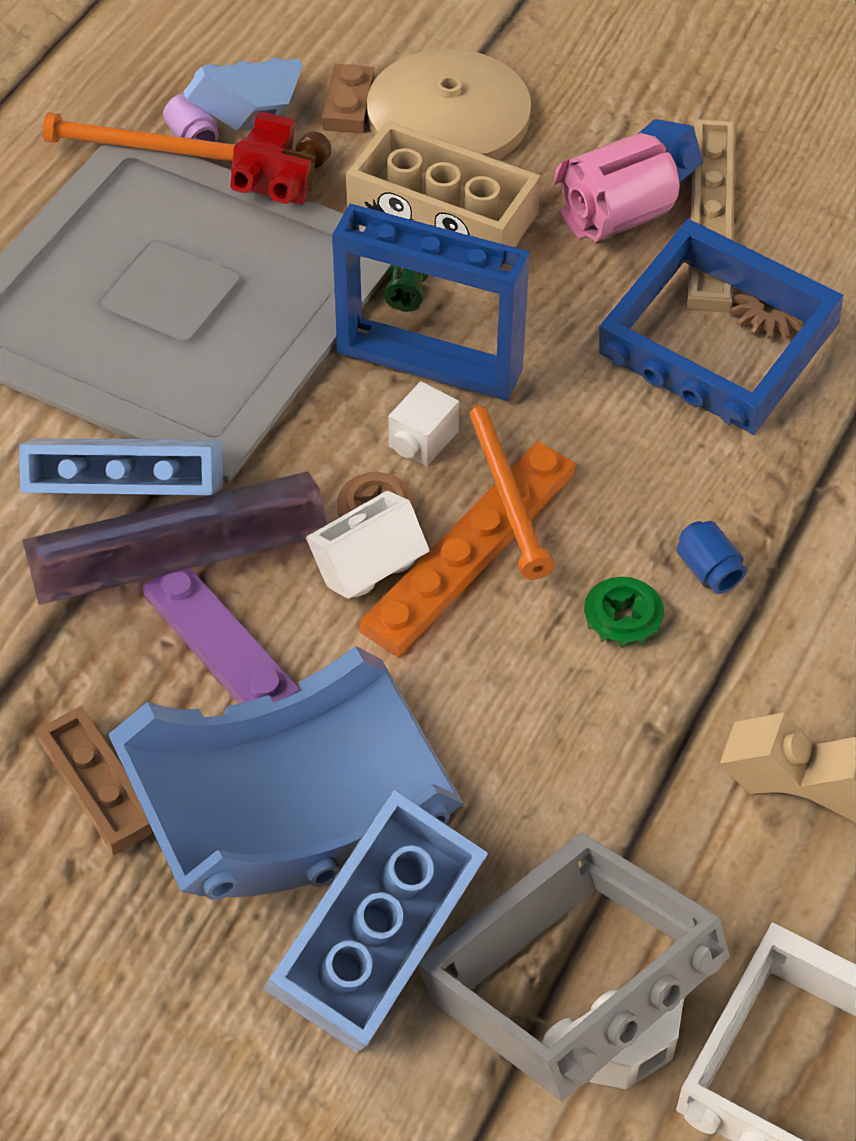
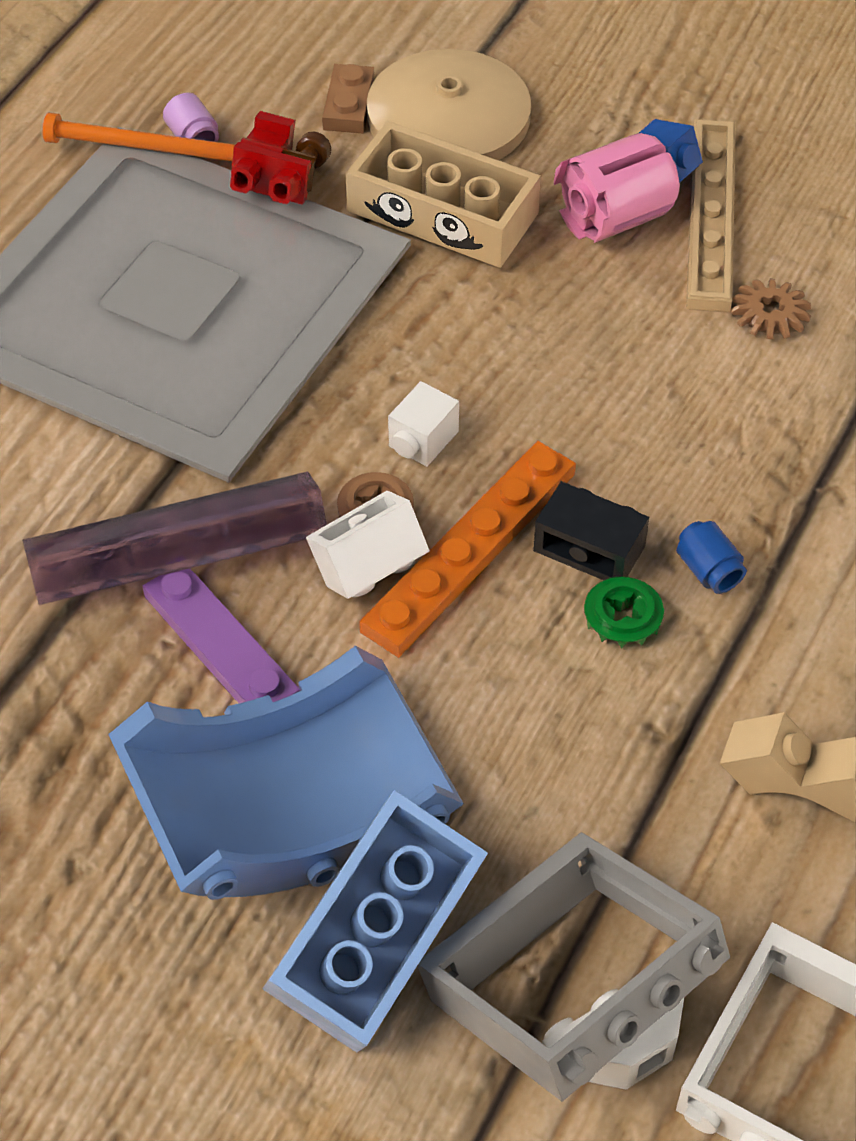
light blue brick [19,438,223,495] -> none
medium nougat plate [35,706,154,856] -> none
light blue slope [183,58,303,131] -> none
blue window [332,203,530,401] -> none
dark green bush [384,265,428,312] -> none
orange bar [470,405,555,580] -> none
blue window [599,219,844,435] -> none
none -> black brick [533,481,650,581]

